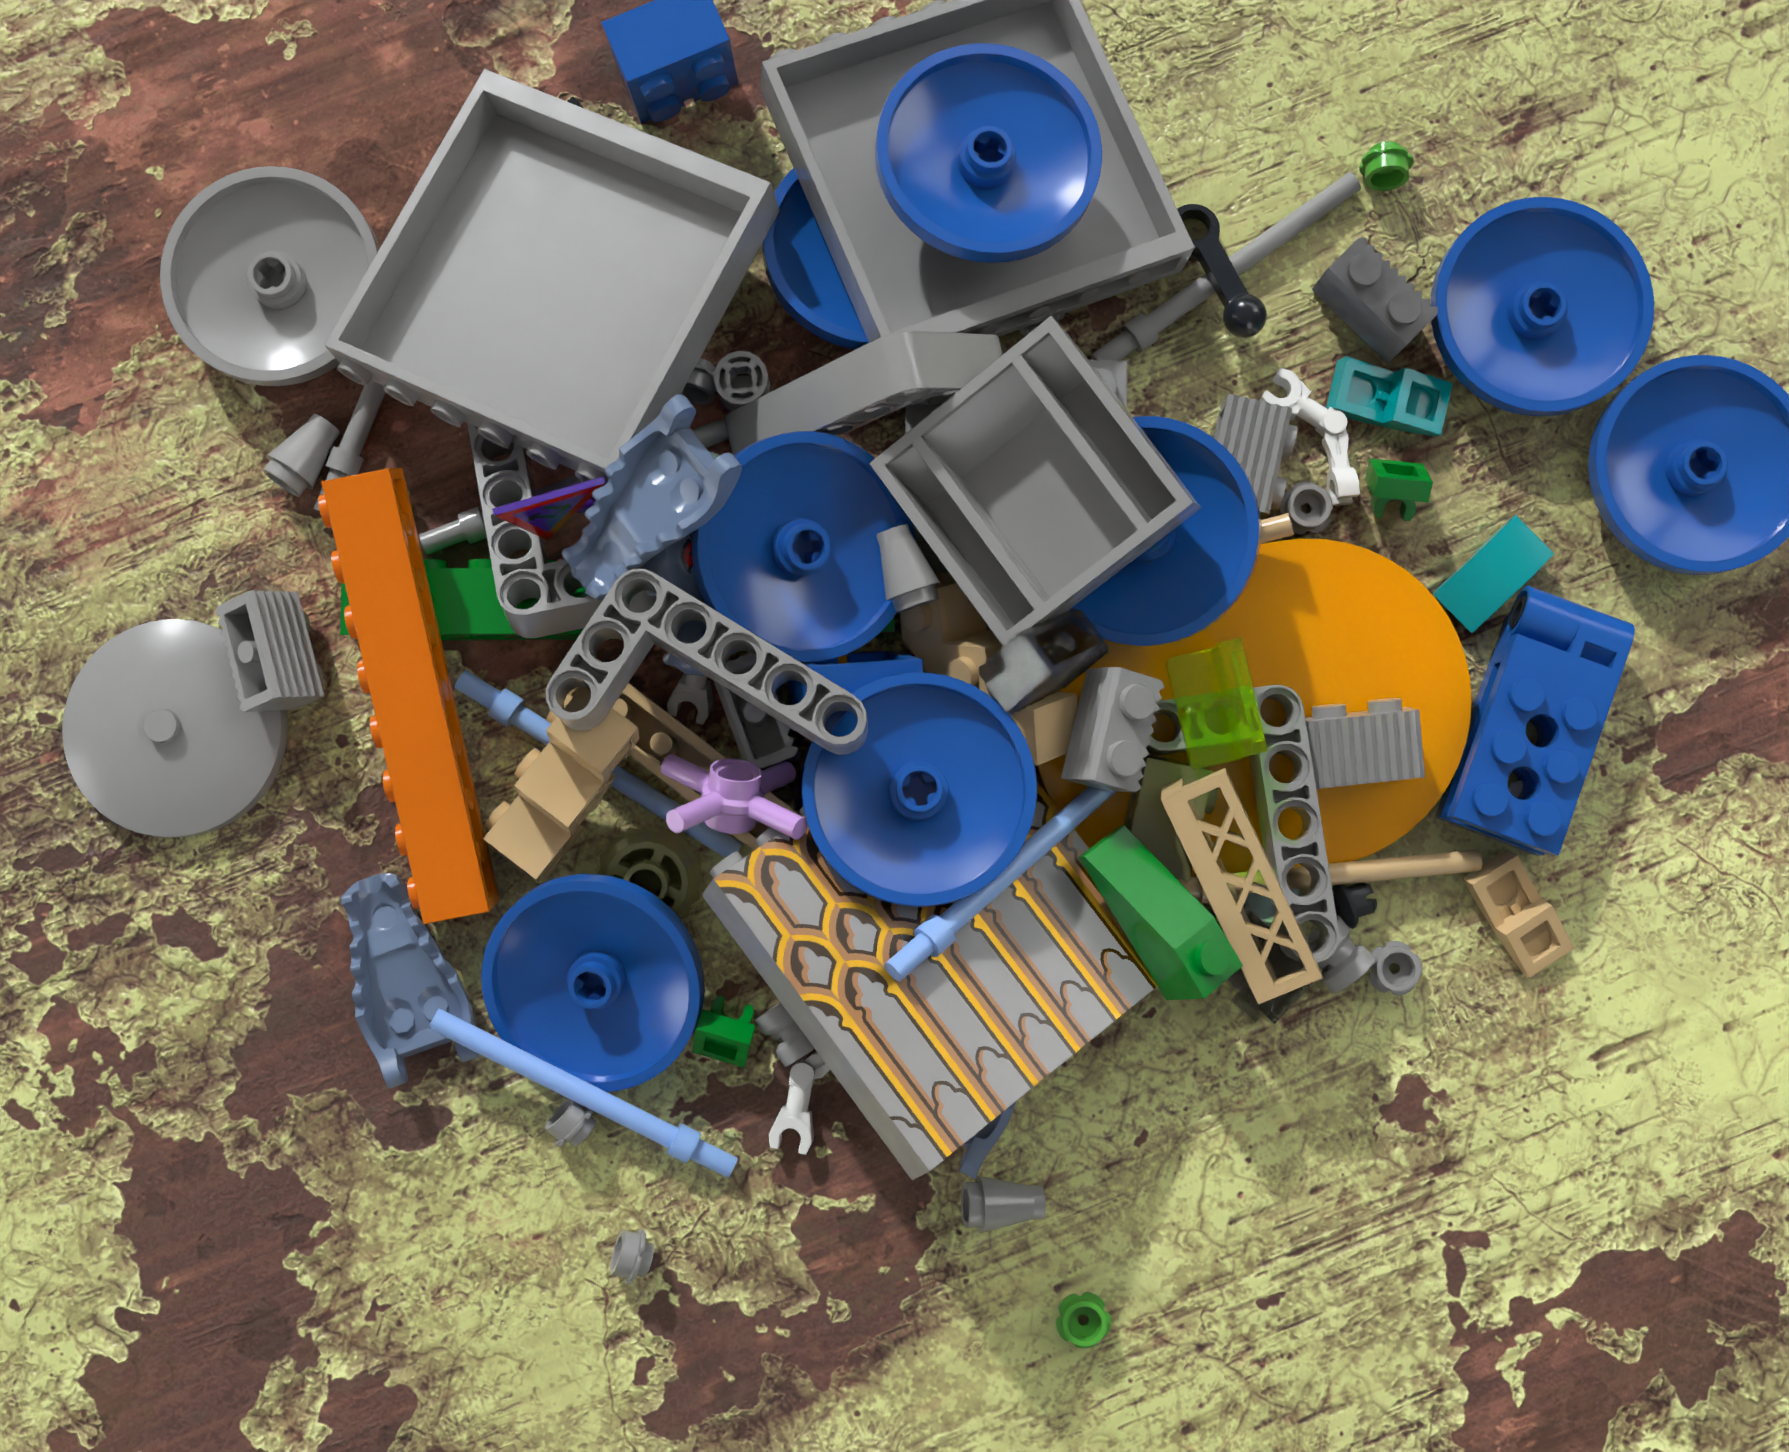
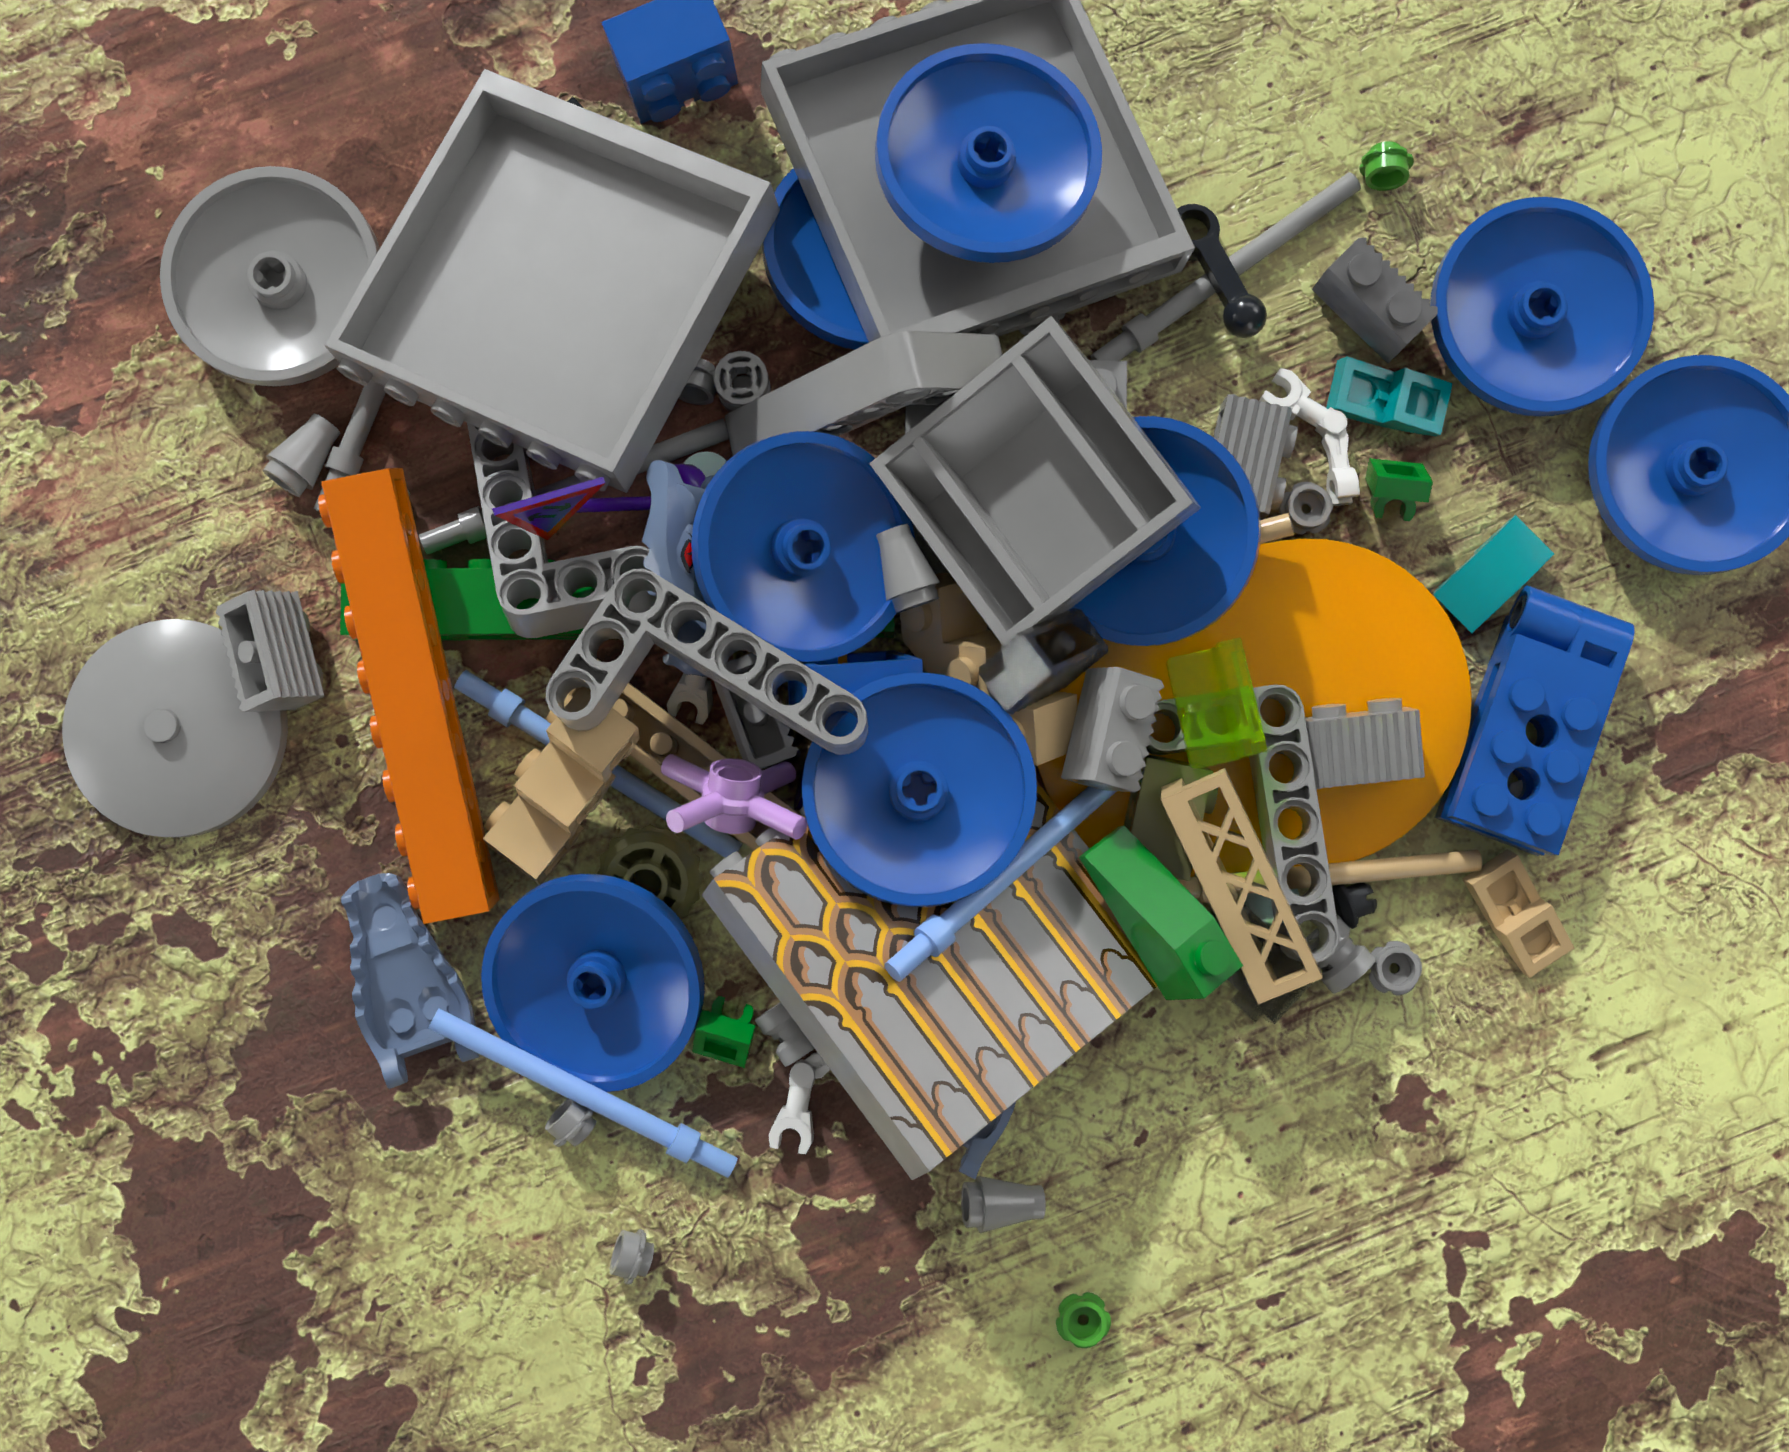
sand blue animal [562,394,742,600] -> none

